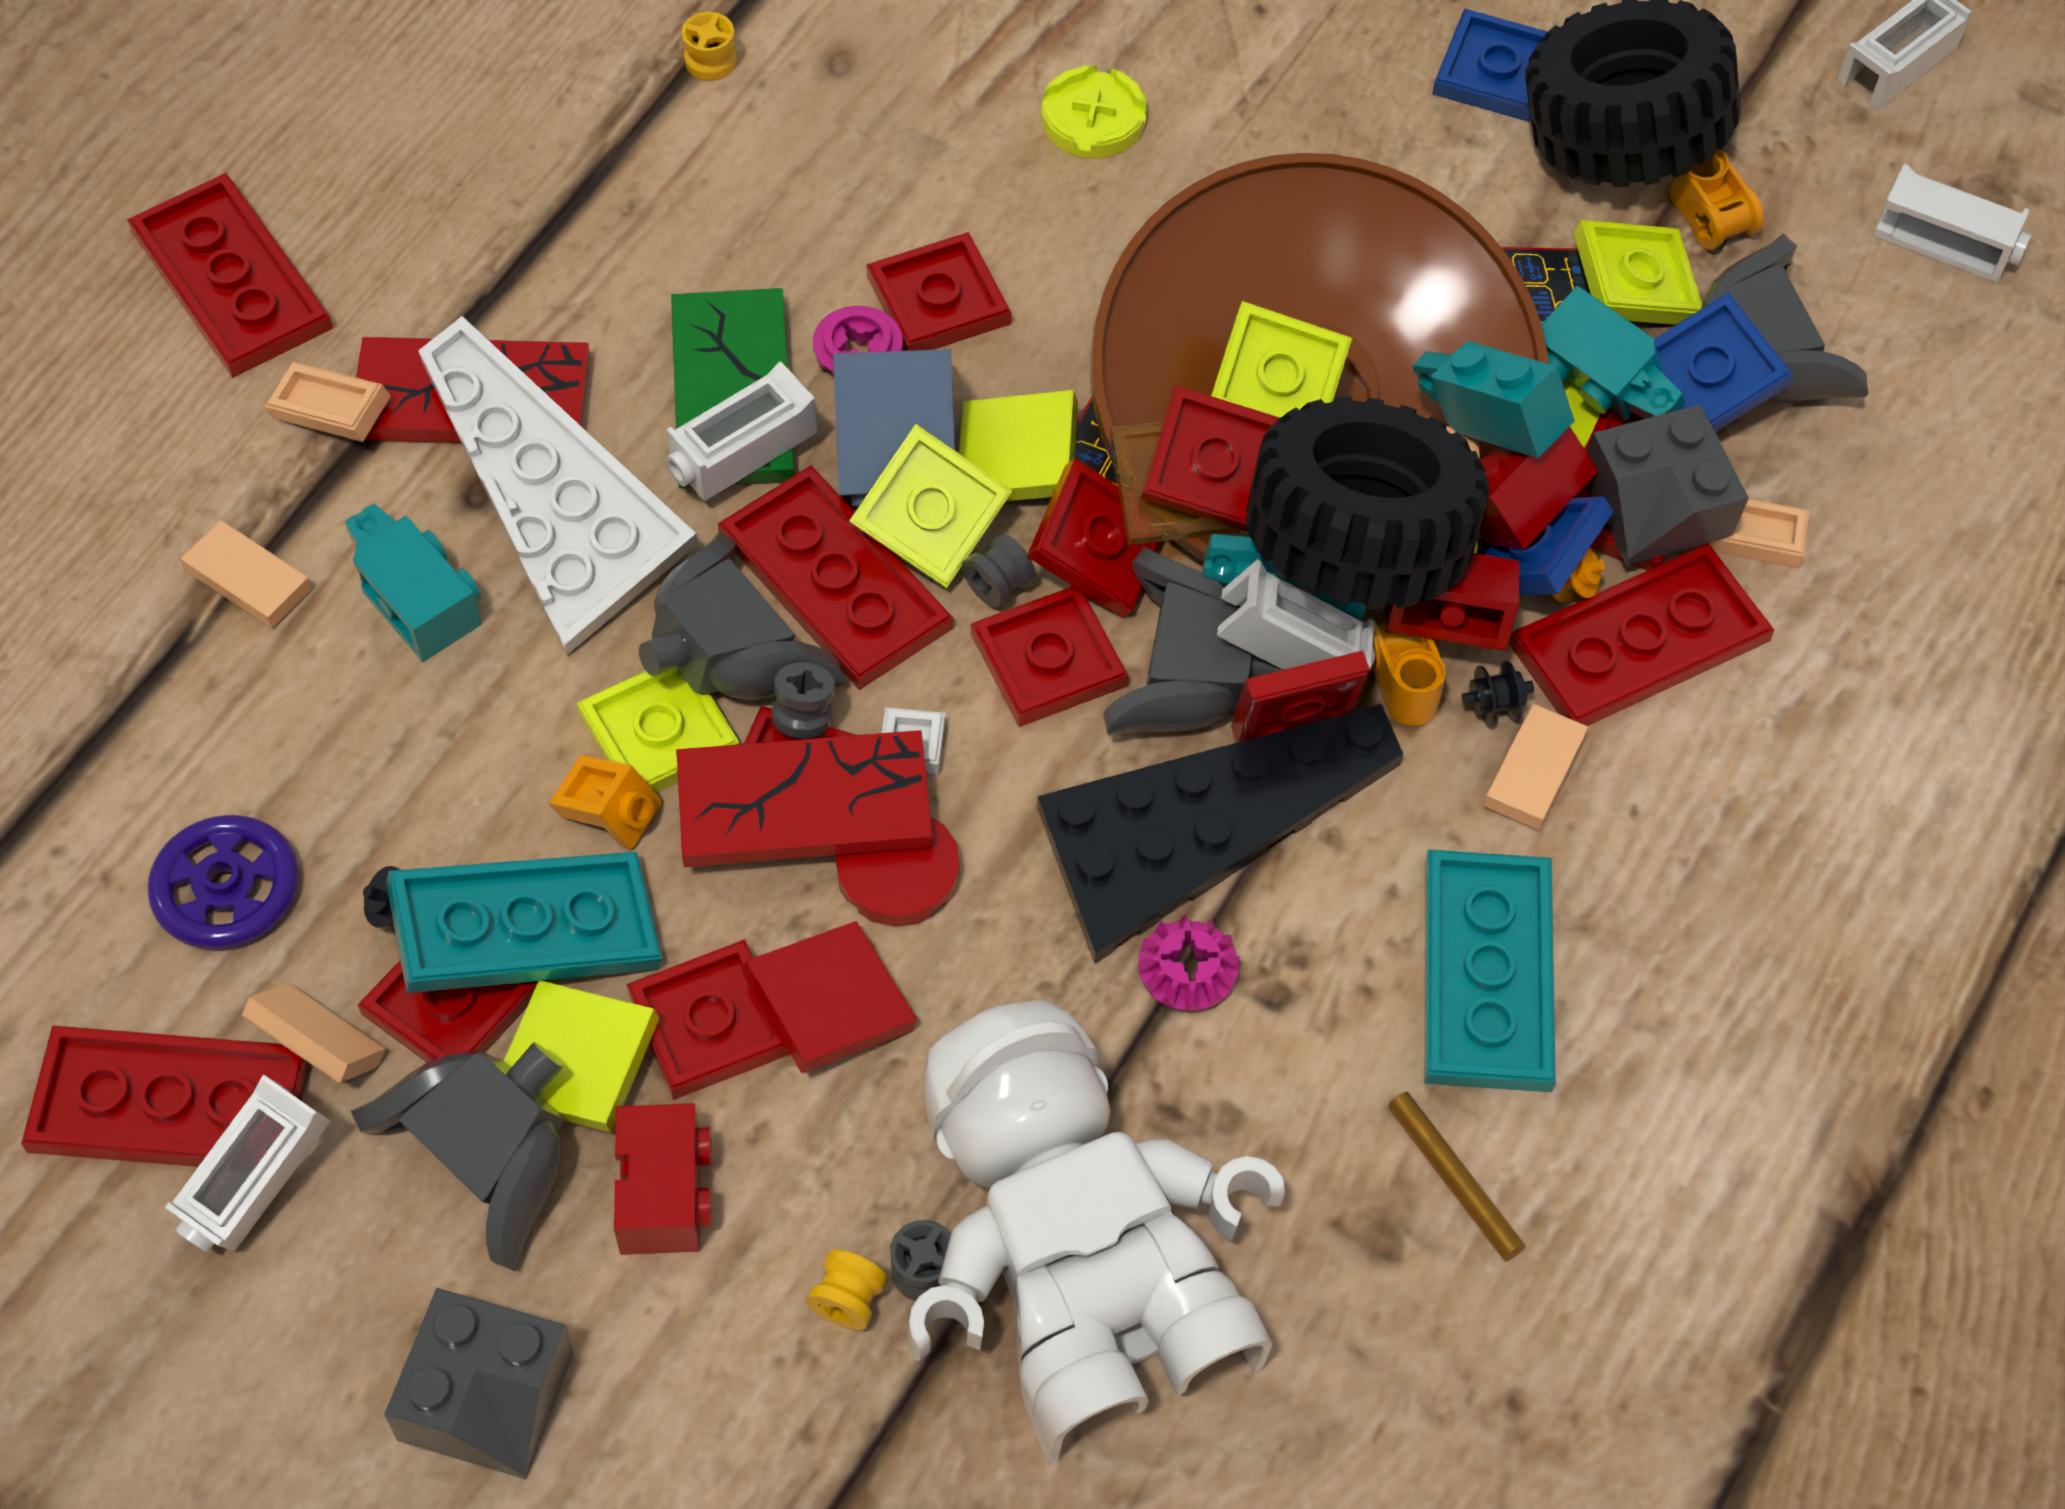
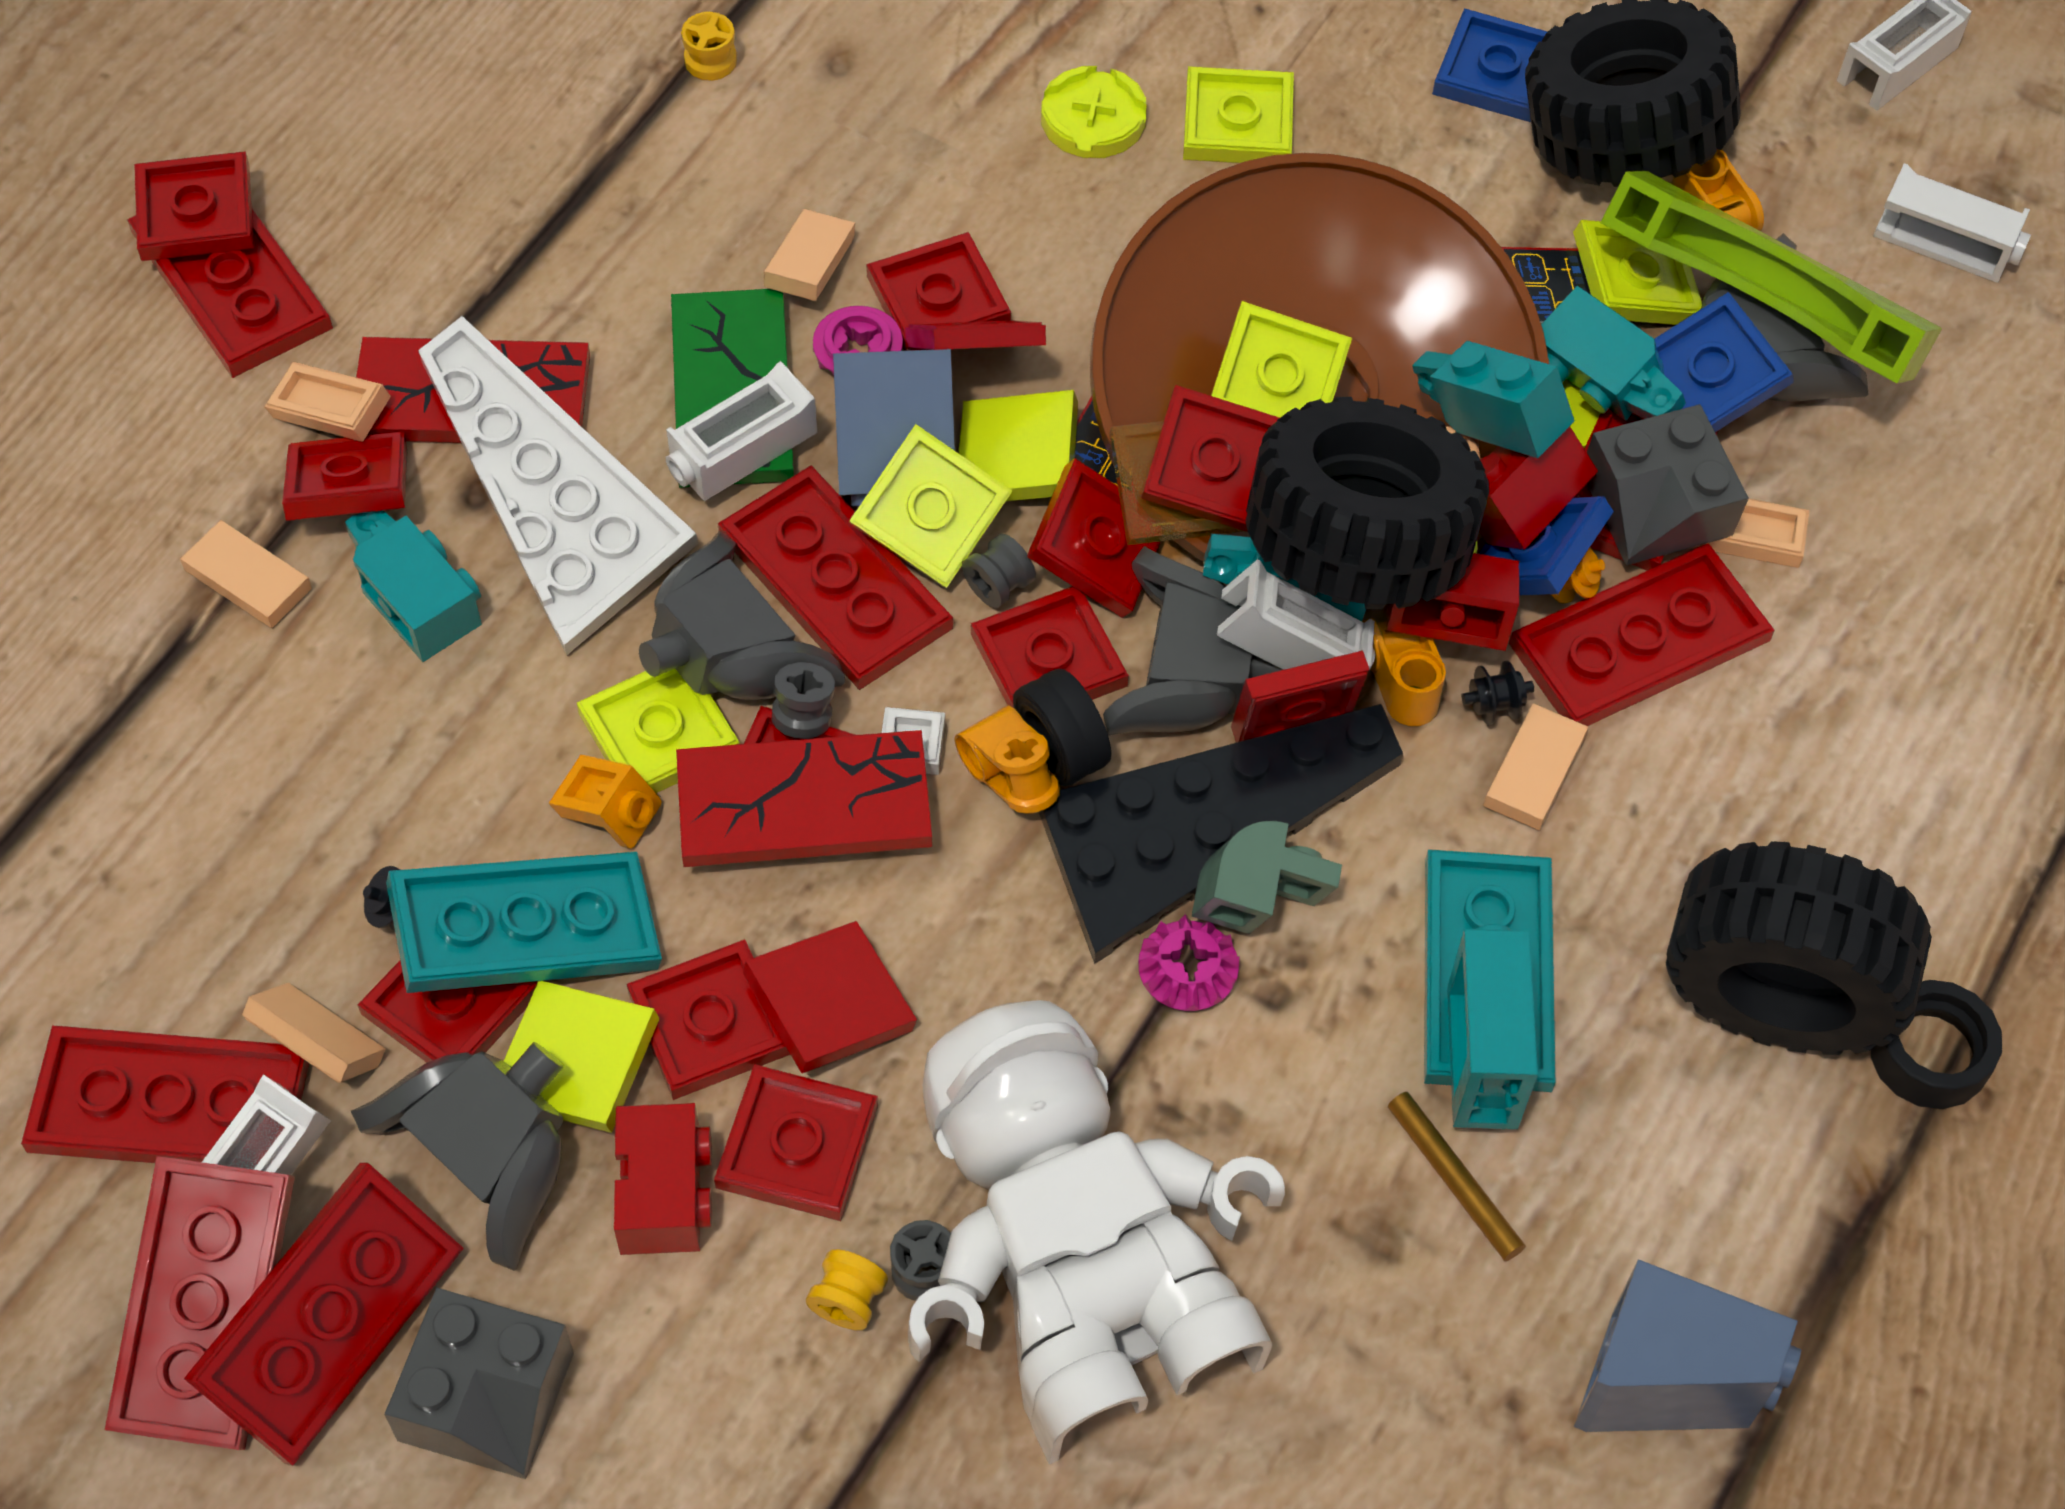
dark purple plate [148,815,299,950] -> none
red tile [836,816,960,926] -> none
none -> red tile [104,1156,295,1450]
none -> red tile [134,151,254,261]
none -> red tile [184,1163,464,1466]
none -> red tile [282,432,407,521]
none -> red tile [714,1064,878,1221]
none -> light nougat tile [764,209,855,301]
none -> red tile [905,320,1046,350]
none -> light orange piece [954,705,1060,814]
none -> black tyre [1013,669,1112,786]
none -> neon yellow tile [1183,66,1294,163]
none -> sand green brick [1192,821,1342,934]
none -> teal window [1447,924,1538,1130]
none -> sand blue slope [1574,1259,1801,1432]
none -> lime arch [1600,171,1942,384]
none -> black tyre [1666,841,1932,1055]
none -> black tyre [1871,980,2002,1109]

